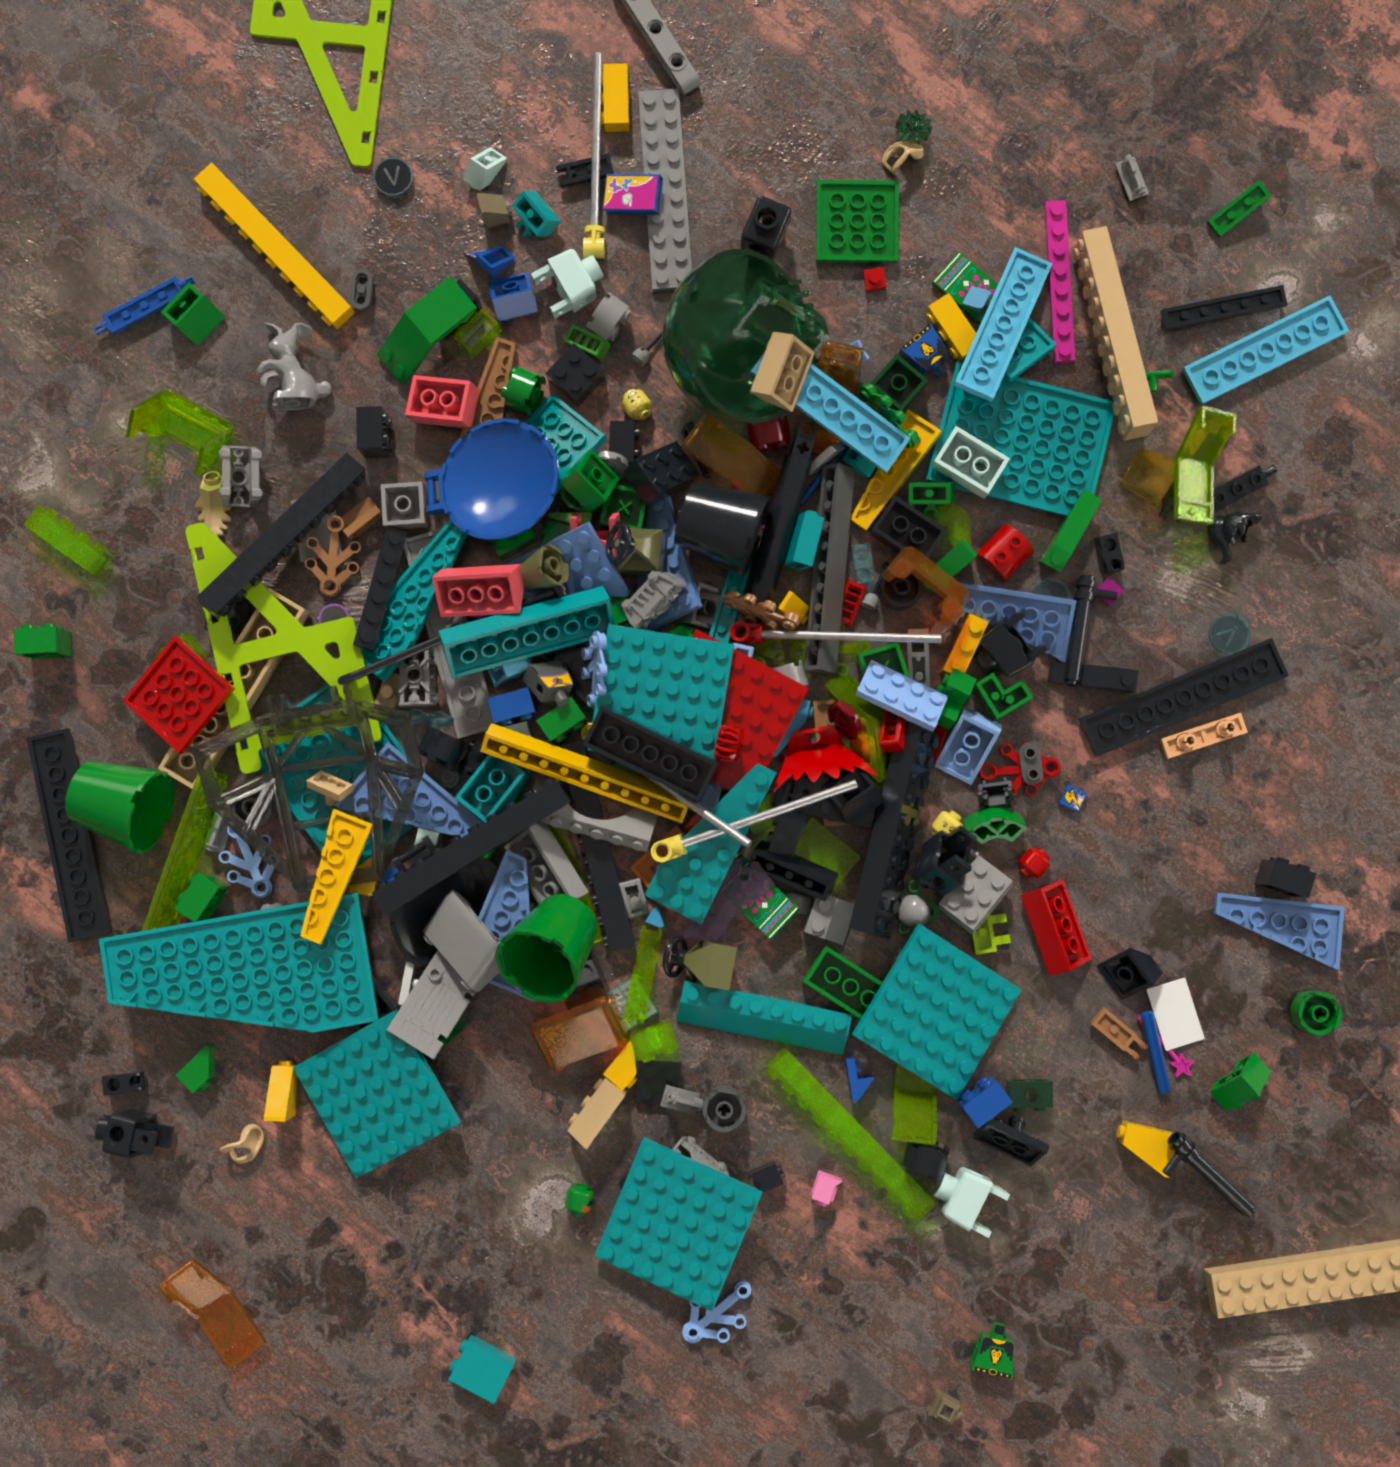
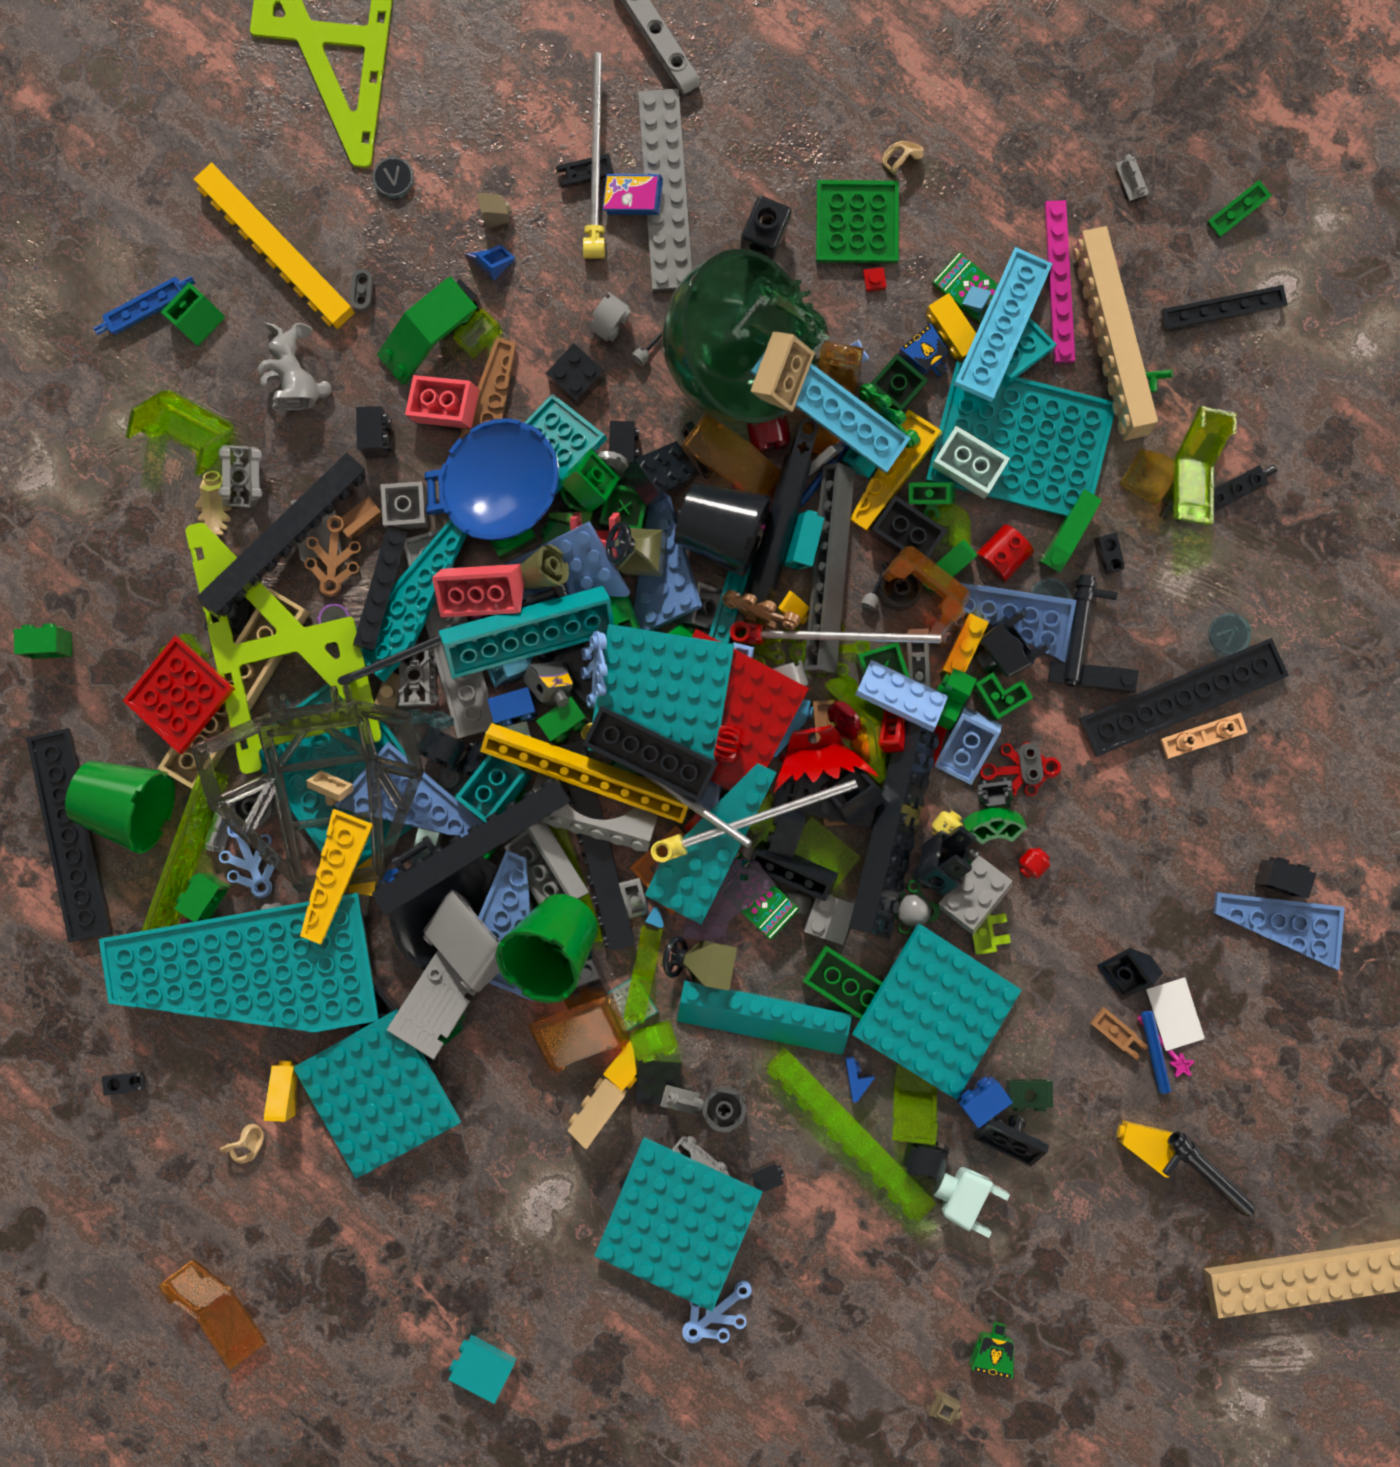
clear neon green brick [23,505,111,576] -> none
black piece [95,1109,175,1159] -> none
green slope [175,1043,215,1094] -> none
white tile [398,961,419,1005] -> none
light aqua slope [463,147,507,191] -> none
blue slope [489,272,538,322] -> none
green brick [501,367,546,416] -> none
teal brick [511,190,562,237] -> none
light aqua piece [531,249,604,319] -> none
bright green slope [563,324,611,362] -> none
green head [565,1183,594,1217] -> none
yellow brick [601,63,630,132] -> none
light yellow head [622,389,652,420] -> none
light grey piece [622,571,687,629] -> none
bright pink window [810,1170,843,1207] -> none
red slope [841,579,867,627] -> none
clear light blue leg [849,543,874,584] -> none
clear green gear [895,110,932,144] -> none
red slope [1021,879,1092,975] -> none
tile [1058,784,1087,812] -> none
magenta tile [1097,577,1124,607] -> none
medium azure plate [1182,295,1349,405] -> none
black piece [1207,512,1263,565] -> none
green brick [1210,1052,1271,1112] -> none
green brick [1290,990,1342,1035] -> none

